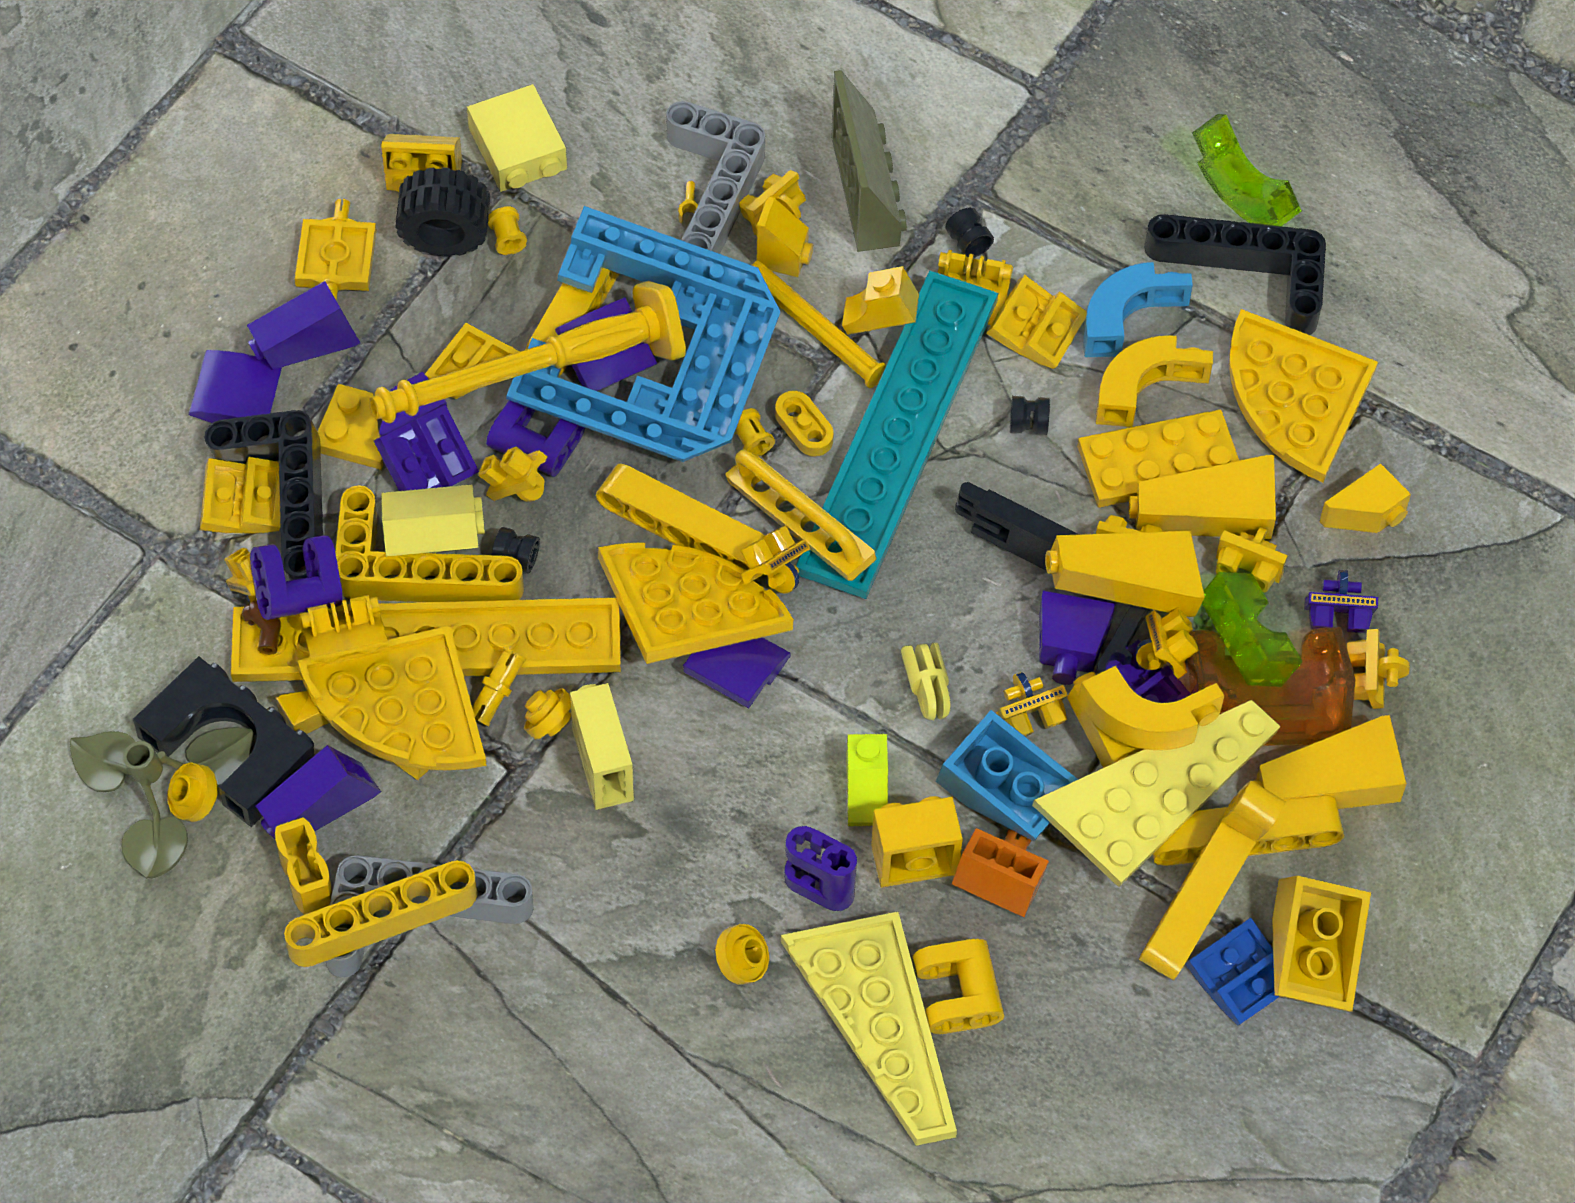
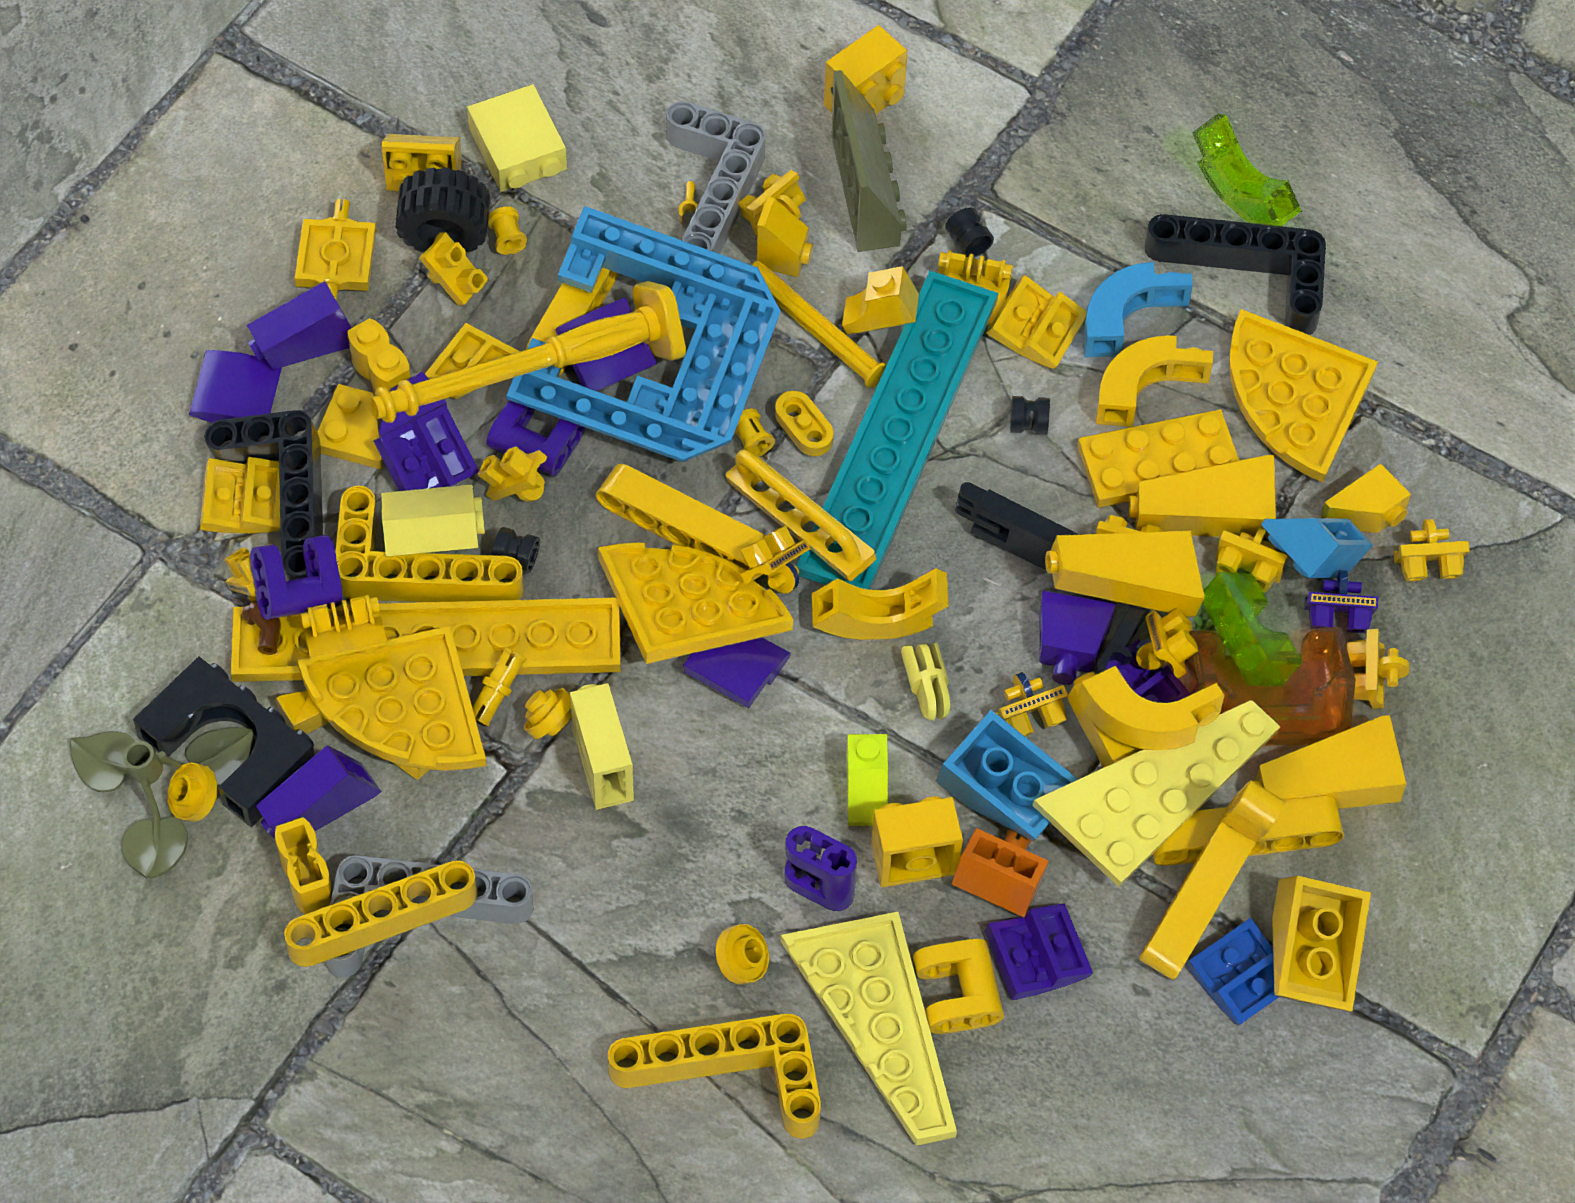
none -> yellow brick [348,318,411,394]
none -> yellow hips [419,232,488,306]
none -> yellow beam [608,1014,821,1139]
none -> yellow arch [812,568,949,640]
none -> yellow brick [824,25,908,116]
none -> dark purple slope [984,903,1093,1000]
none -> dark azure slope [1261,518,1373,578]
none -> yellow hips [1393,519,1470,582]

